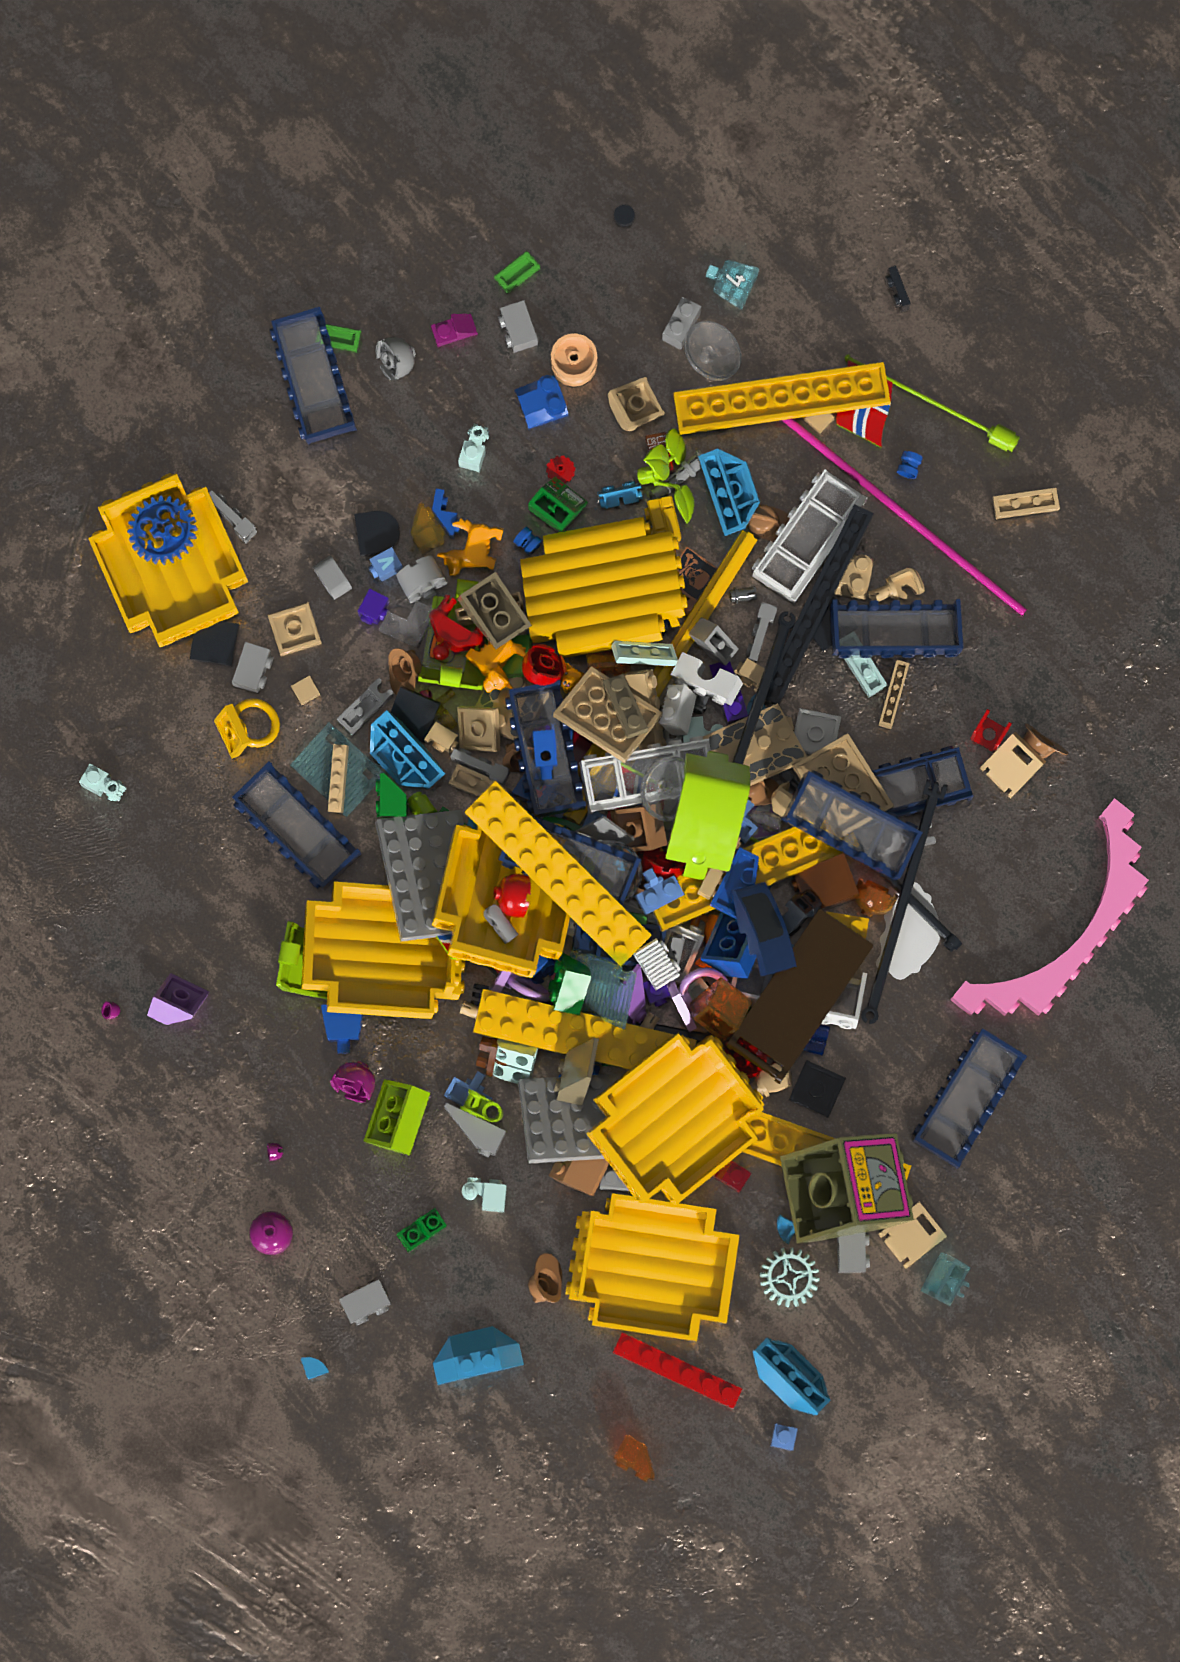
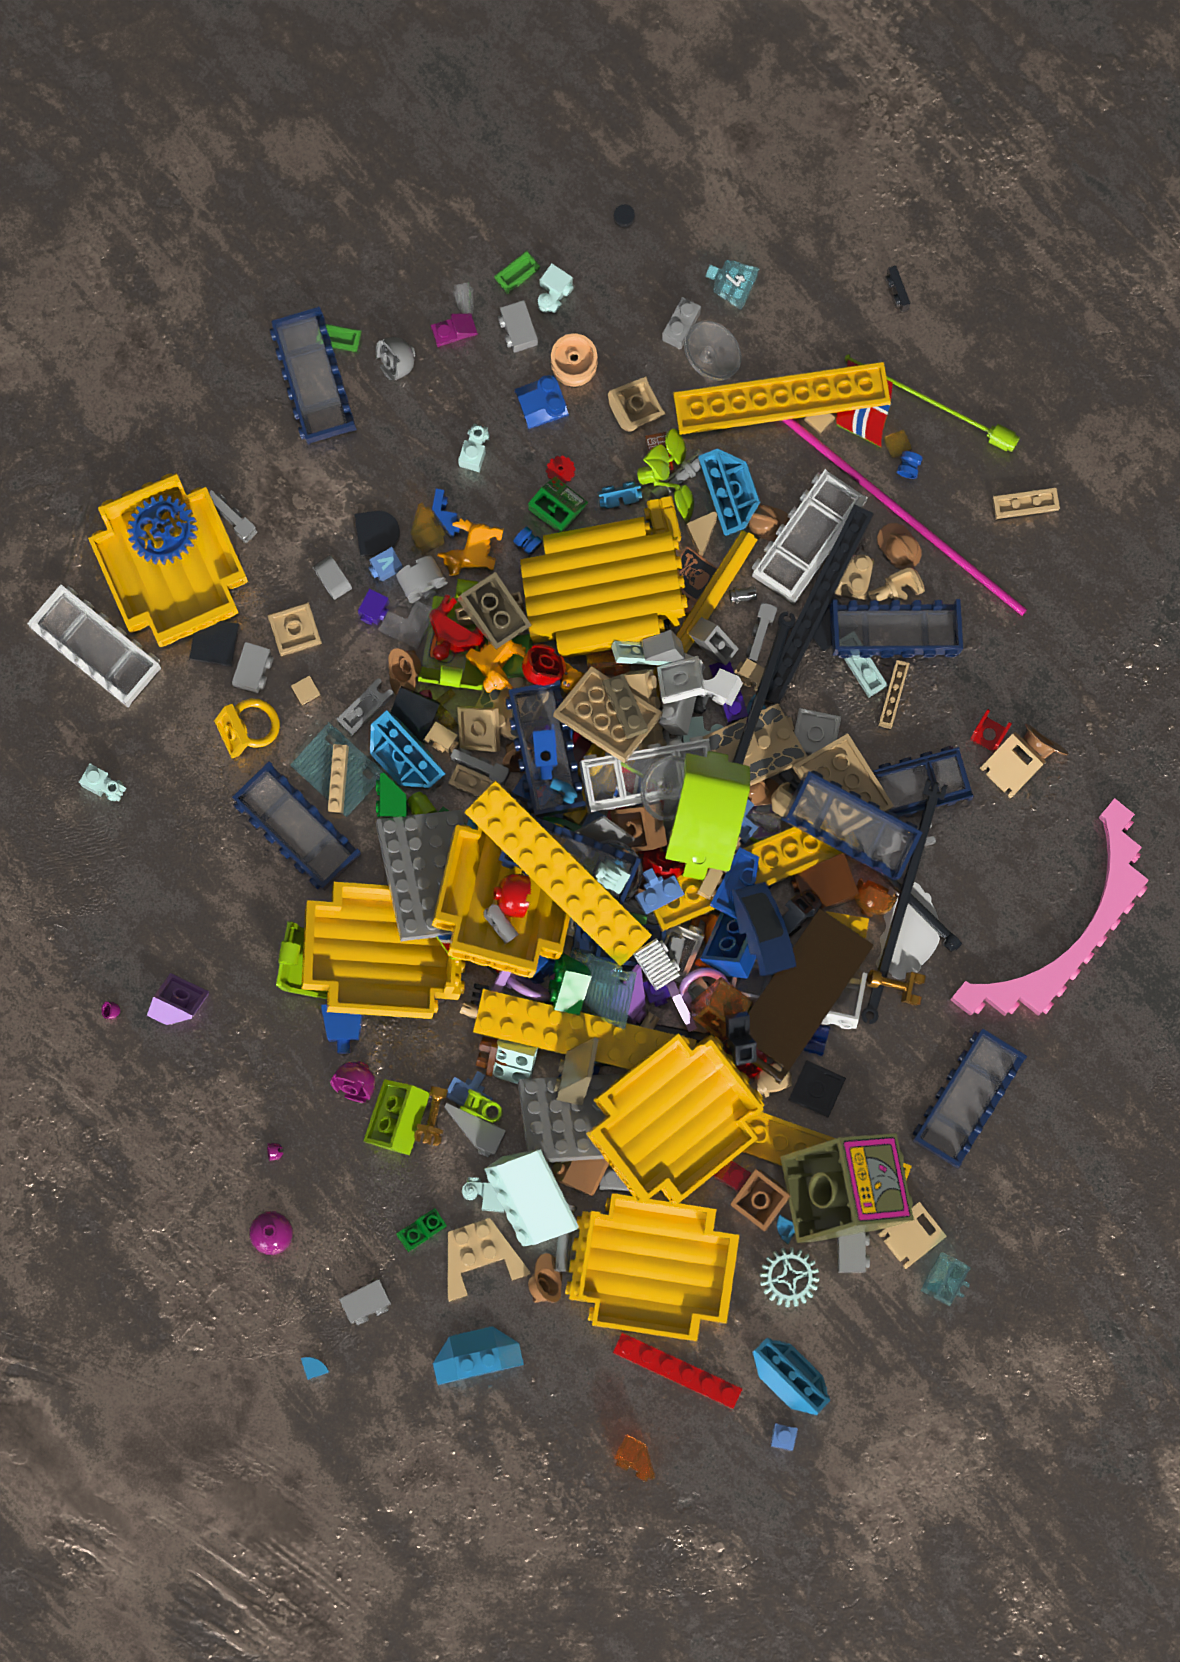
none -> clear window [27,585,161,707]
none -> pearl gold bar [414,1086,448,1146]
none -> tan wing [448,1218,531,1302]
none -> clear cone [453,283,473,314]
none -> light aqua slope [484,1149,579,1246]
none -> light aqua brick [538,264,574,313]
none -> dark azure arm [550,778,577,804]
none -> light grey pin [554,1205,577,1272]
none -> light aqua brick [595,859,630,894]
none -> light grey slope [641,630,685,662]
none -> white tile [657,656,705,704]
none -> tan slope [686,512,718,557]
none -> black slope [726,1011,757,1066]
none -> medium nougat slope [730,1169,791,1231]
none -> pearl gold bar [867,969,926,1006]
none -> medium nougat piece [877,523,922,570]
none -> clear yellow plate [884,429,912,458]

